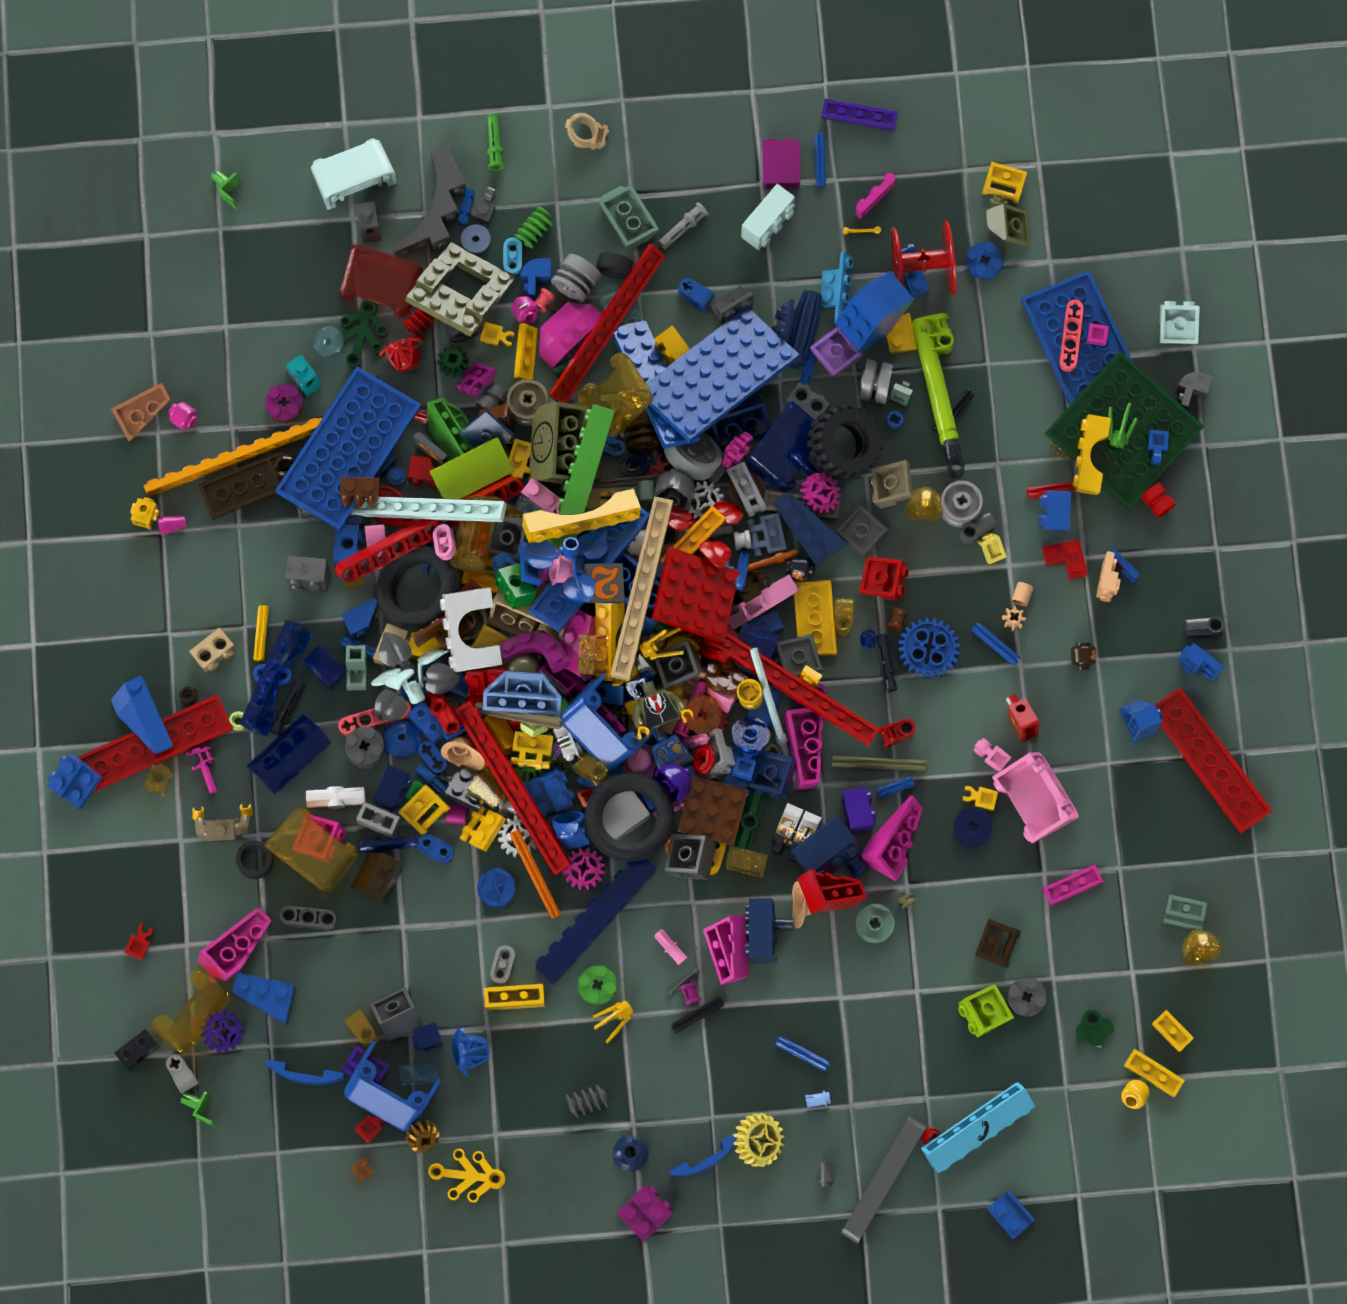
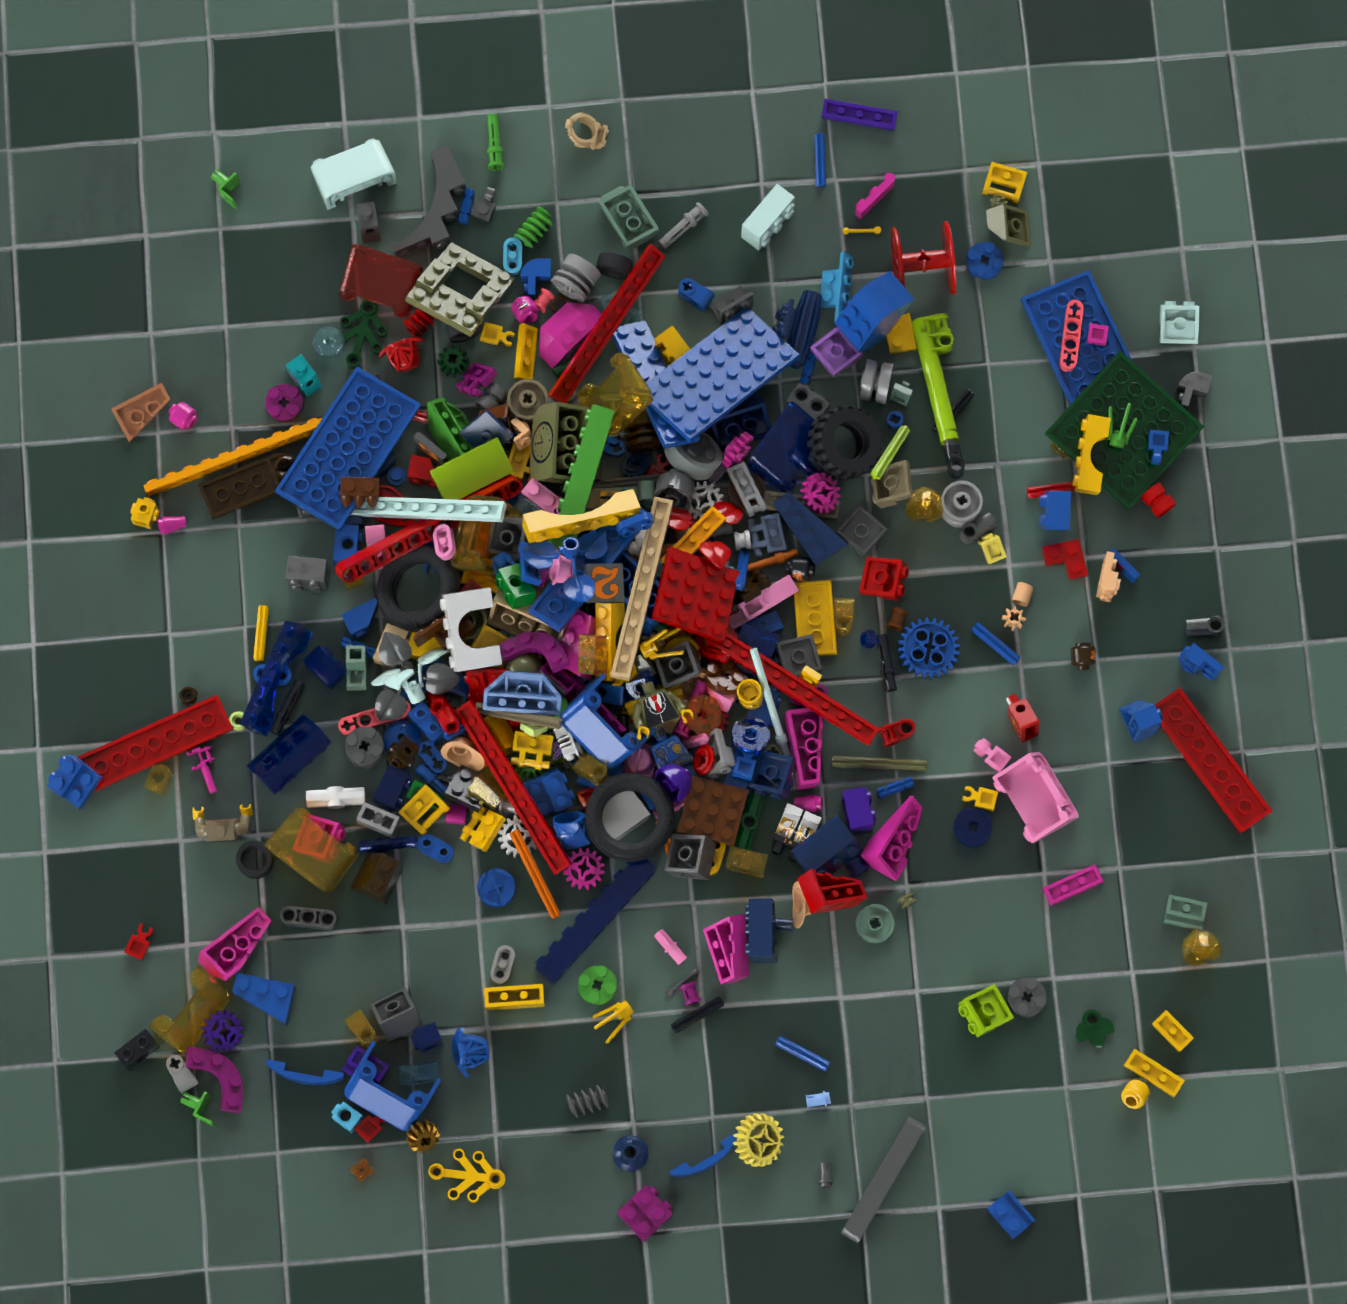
blue wedge [111,675,173,755] -> none
tan brick [189,627,235,673] -> none
sand blue piece [461,224,491,255] -> none
magenta panel [762,138,800,190] -> none
blue plate [901,244,930,298] -> none
medium azure brick [921,1082,1035,1173] -> none
red plate [921,1127,940,1145] -> none
dark brown plate [975,919,1021,968] -> none
none -> magenta plate [185,1047,243,1114]
none -> medium azure brick [331,1101,364,1133]
none -> dark brown brick [386,736,419,770]
none -> light nougat bracket [510,417,532,451]
none -> blue plate [616,512,654,537]
none -> dark pink cone [794,794,823,814]
none -> lime axle [870,425,910,480]

